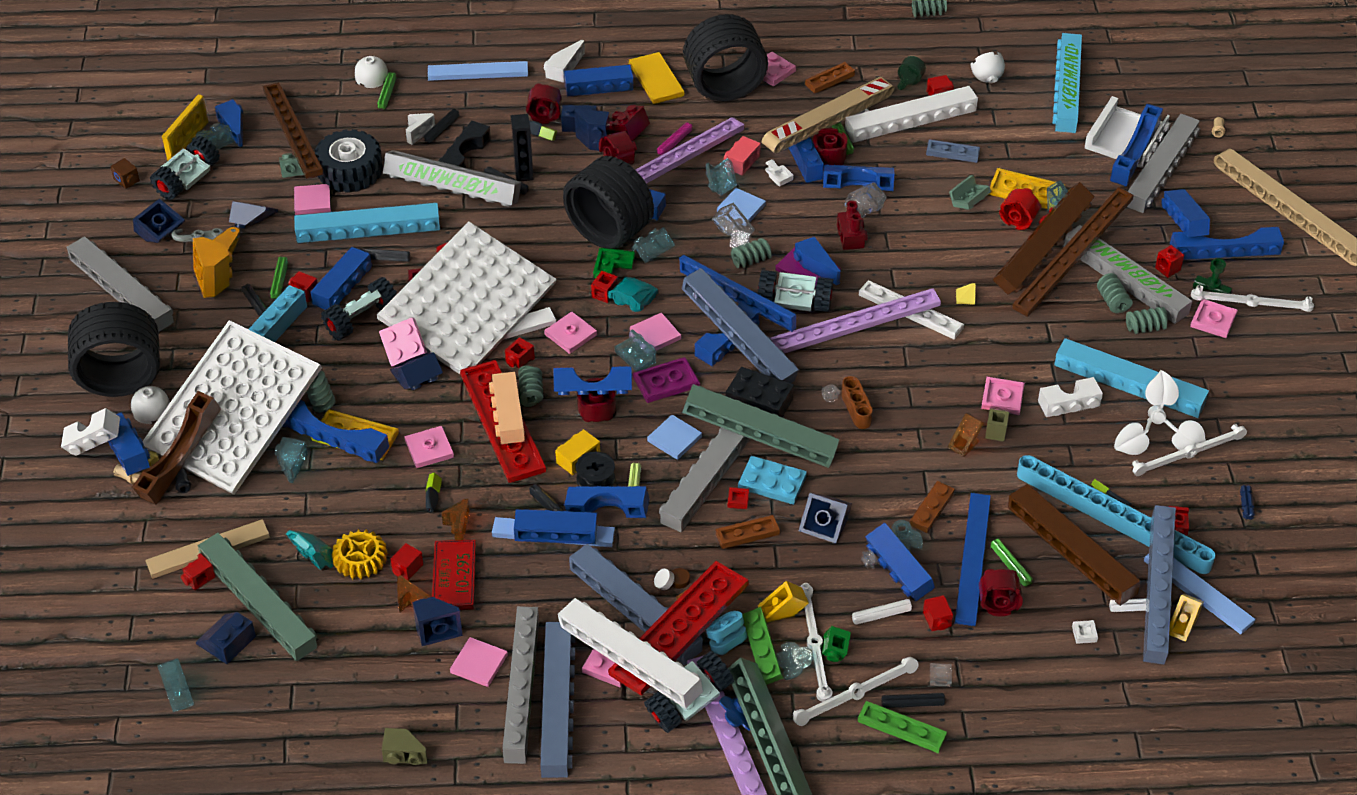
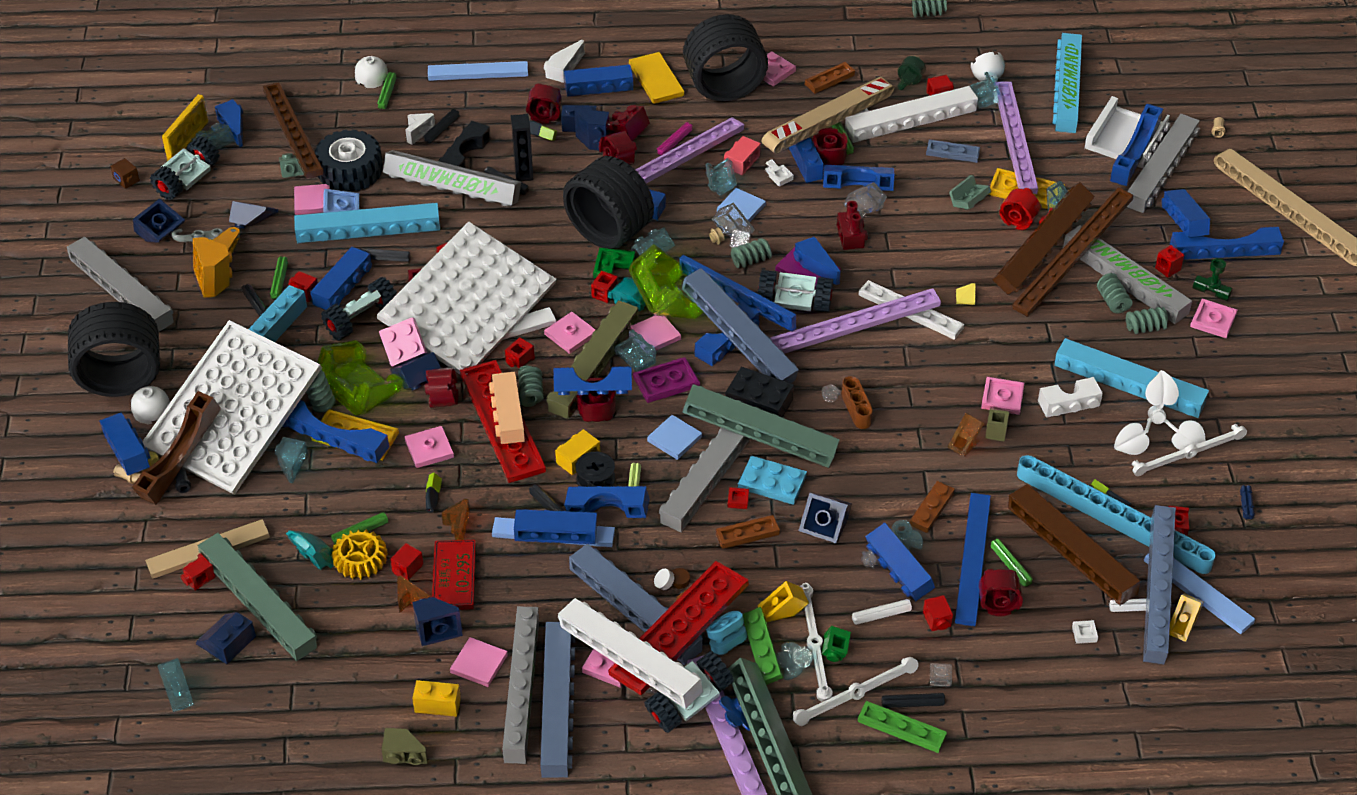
white arch [61,408,120,456] -> none
white piece [1191,285,1314,312] -> none
none -> clear neon green windscreen [317,340,404,415]
none -> light blue tile [323,189,359,213]
none -> bright green axle [331,512,388,545]
none -> yellow brick [412,680,461,717]
none -> dark red brick [425,368,459,408]
none -> olive brick [546,300,638,419]
none -> clear neon green windscreen [629,244,703,319]
none -> tan plate [709,227,724,245]
none -> clear light blue bracket [970,72,1000,108]
none -> lavender plate [994,82,1038,194]

